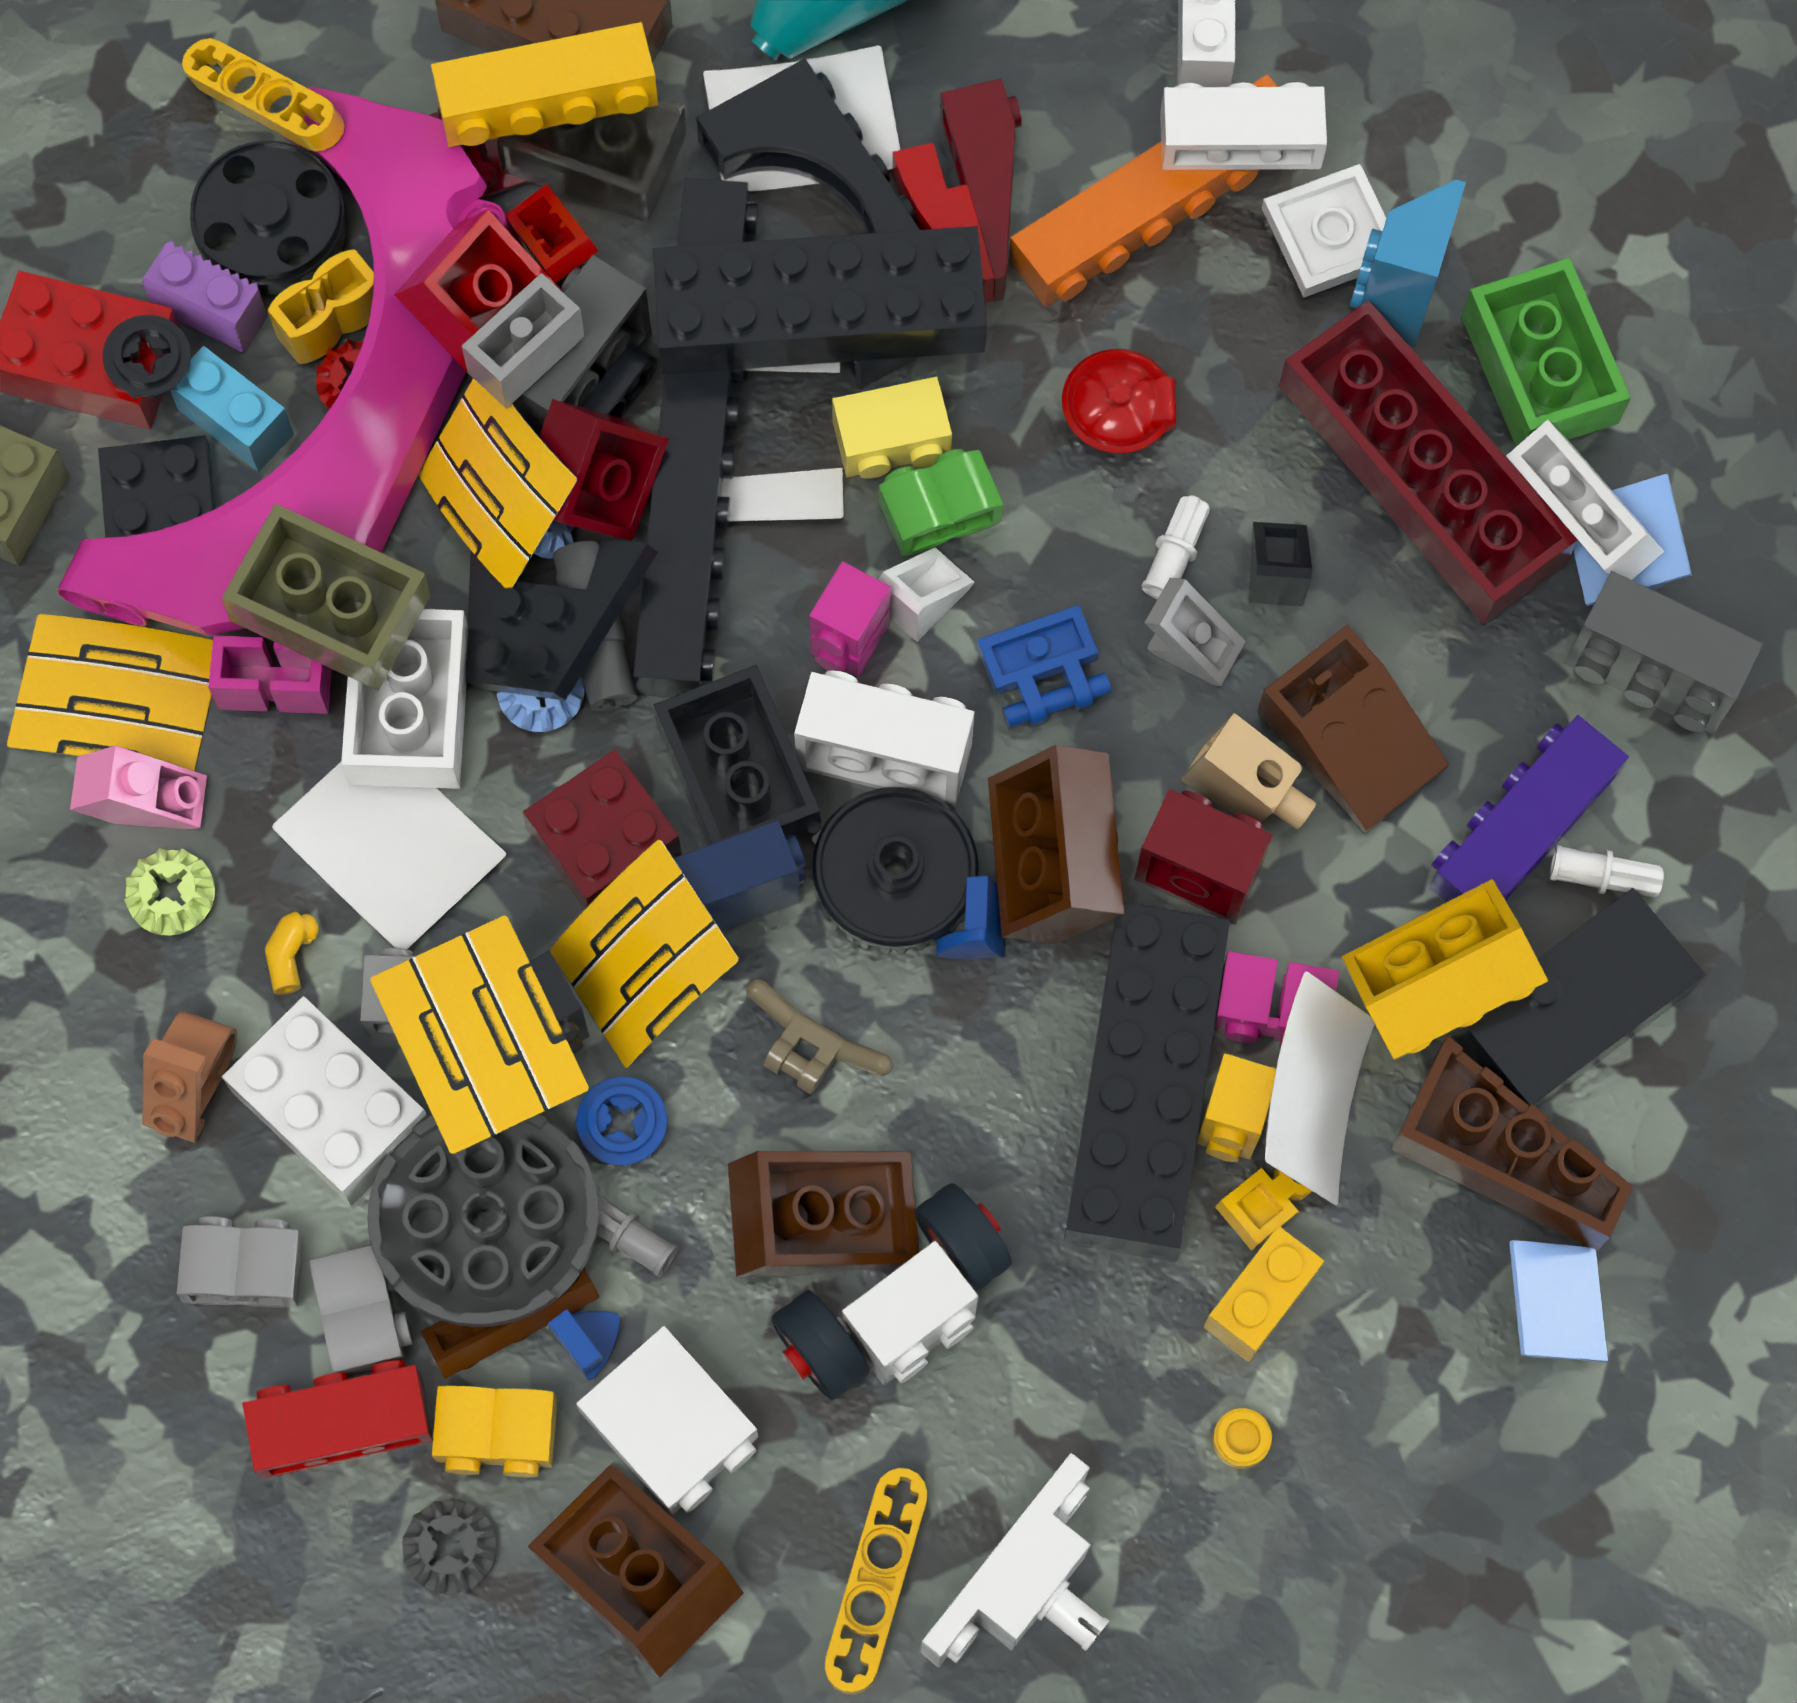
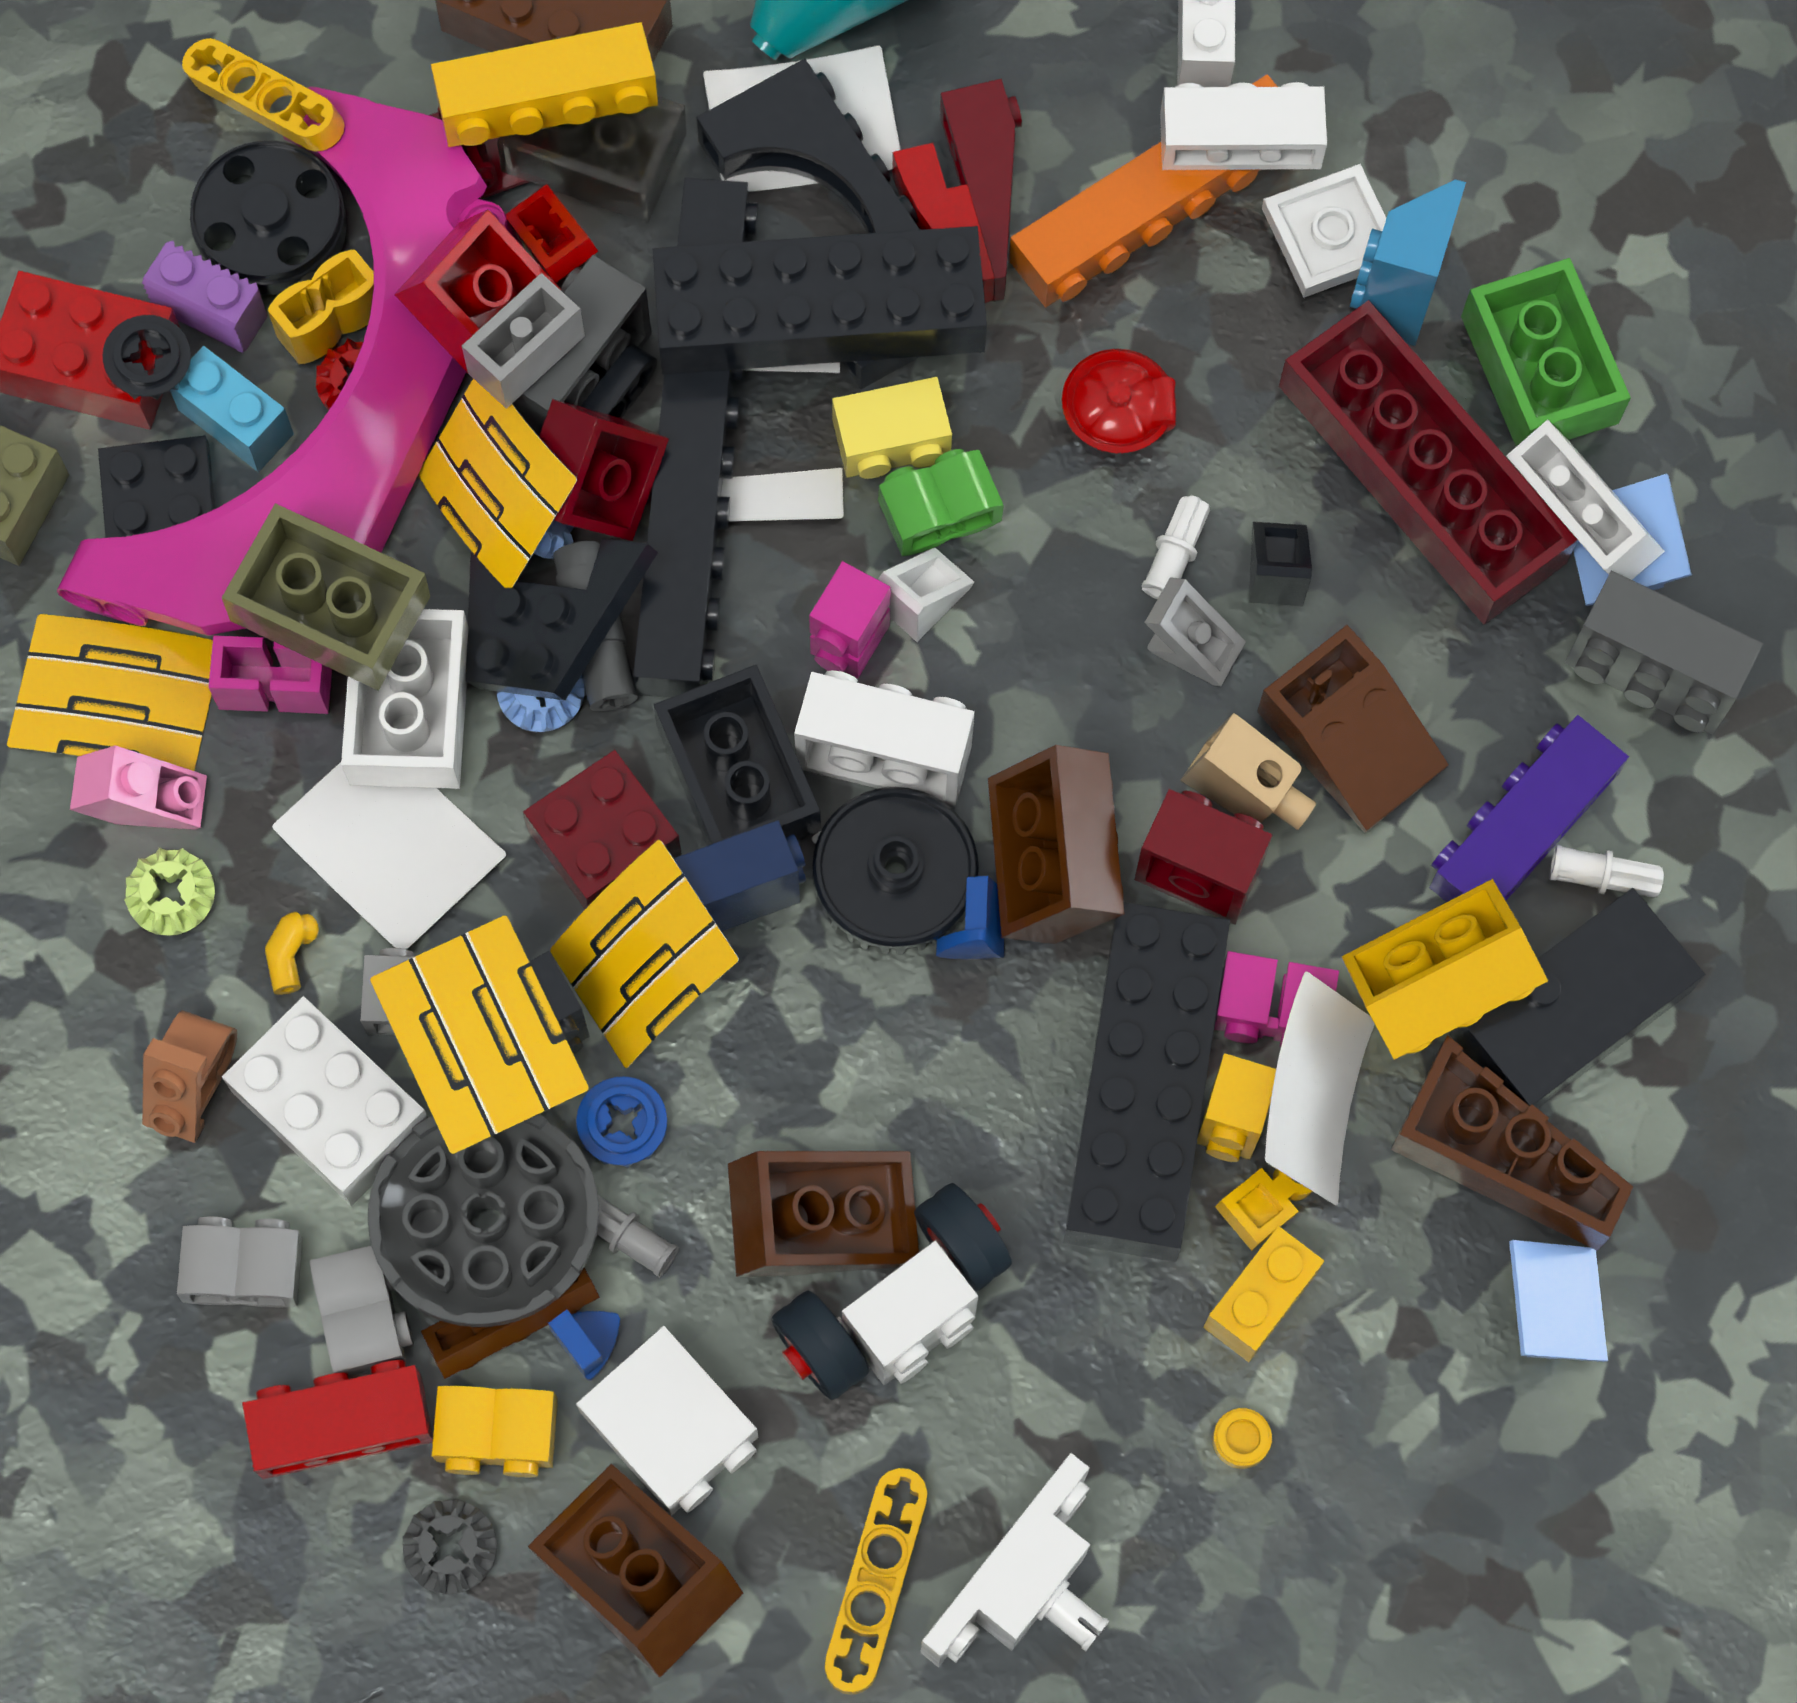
dark tan piece [746,978,893,1095] -> none
blue plate [976,605,1112,728] -> none

